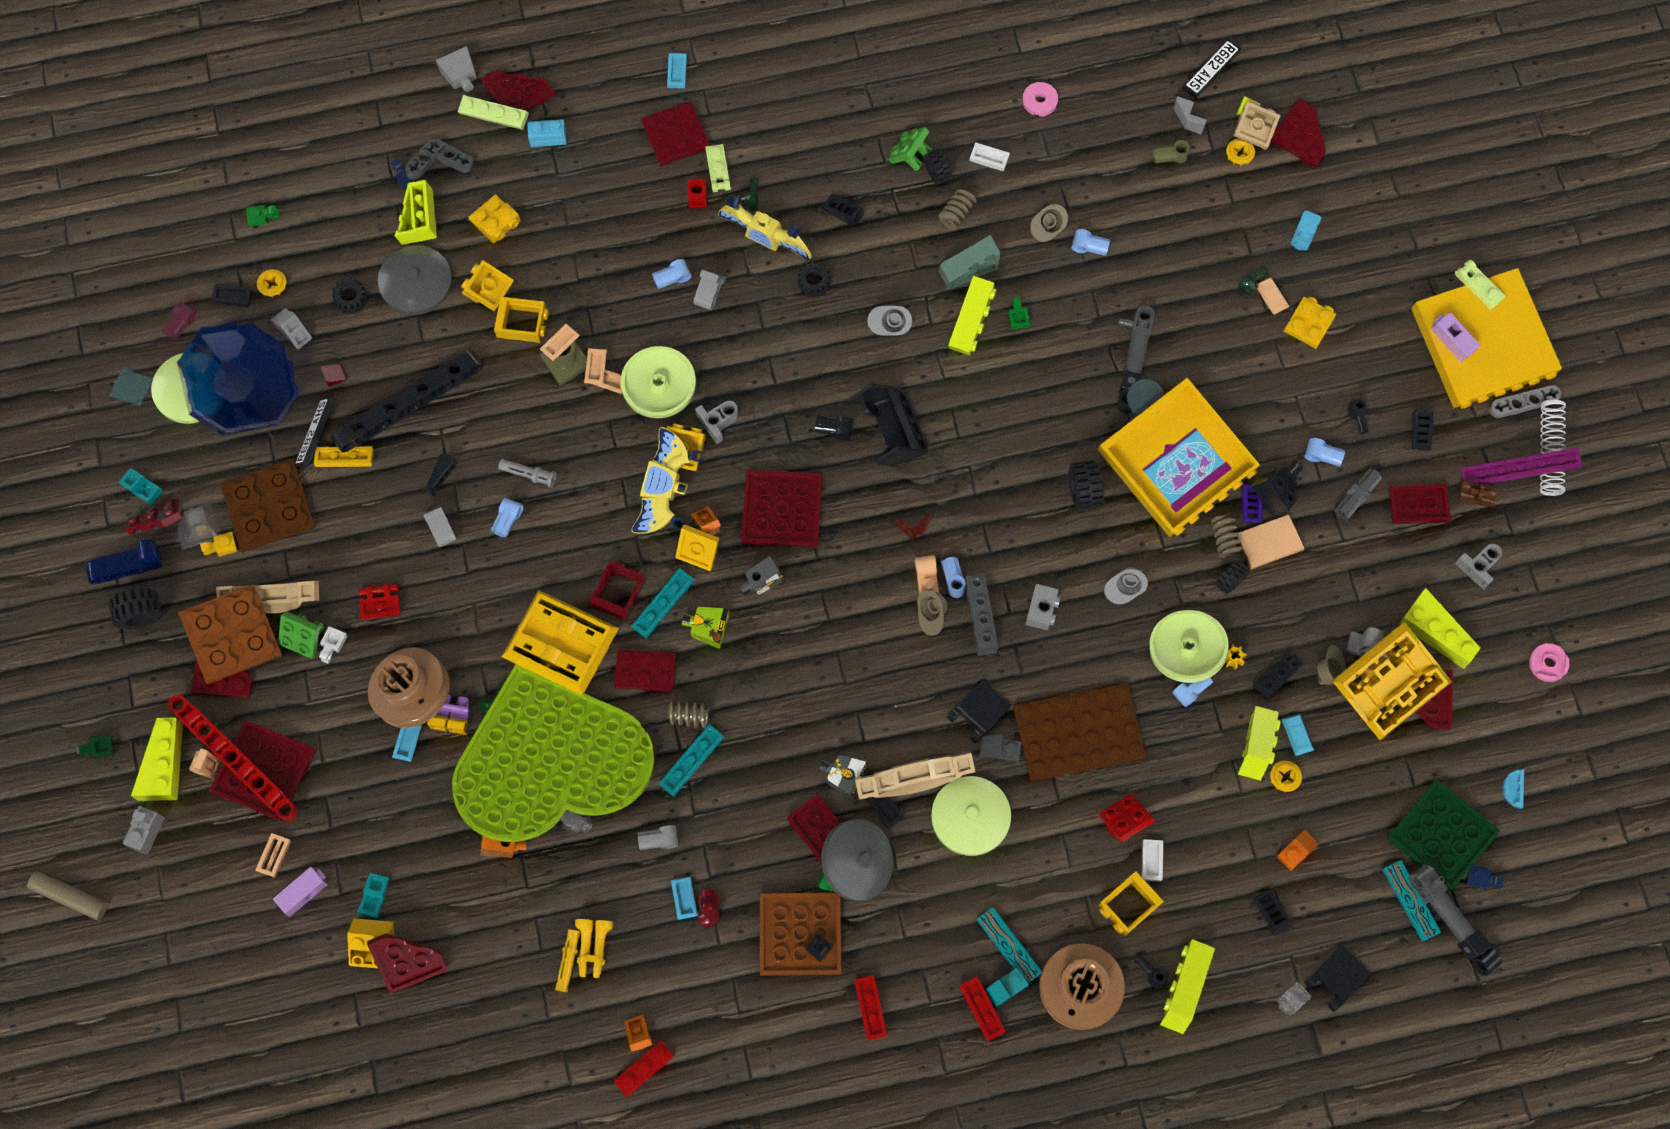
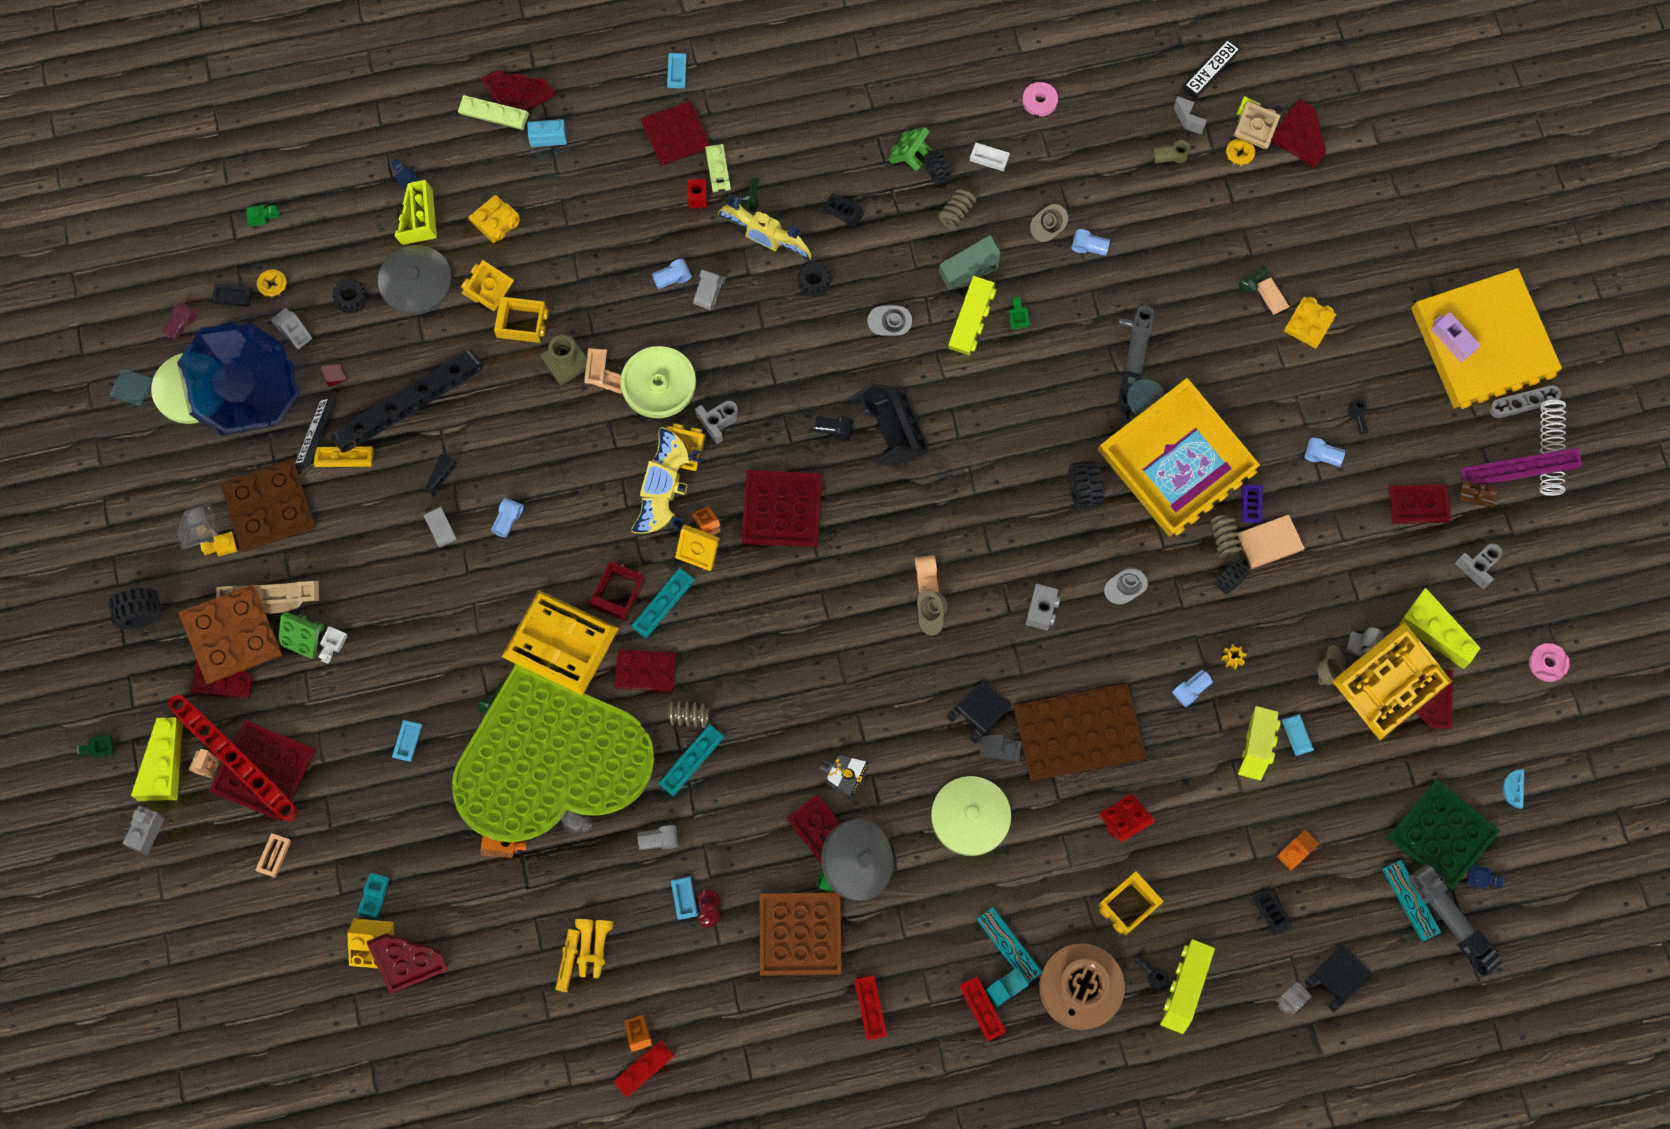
dark tan brick [27,870,110,922] -> none
clear blue beam [85,539,163,584] -> none
teal slope [118,468,163,505] -> none
dark red plate [125,498,182,534] -> none
lavender brick [273,867,327,917] -> none
red plate [359,583,401,621] -> none
medium nougat wheel [368,647,450,728] -> none
dark grey beam [406,139,473,180] -> none
hips [427,695,471,735] -> none
light grey torso [436,46,477,92] -> none
light grey pin [498,458,557,488] -> none
light nougat tile [540,324,580,361] -> none
lime torso [682,607,730,649] -> none
dark grey torso [739,556,786,595] -> none
black tile [805,933,833,963] -> none
tan piece [855,752,975,800] -> none
black tile [866,797,904,829] -> none
clear red bracket [896,514,931,540] -> none
light blue piece [941,557,966,598] -> none
dark grey brick [965,574,998,656] -> none
white tile [1141,839,1163,882] -> none
yellowish green dish [1150,610,1228,683] -> none
black brick [1251,461,1303,516] -> none
black hinge [1253,651,1303,700] -> none
yellow gear [1270,761,1302,793] -> none
medium azure brick [1290,211,1321,250] -> none
dark grey piece [1335,468,1382,521] -> none
black slope [1411,409,1434,451] -> none
yellowish green plate [1455,260,1506,310] -> none

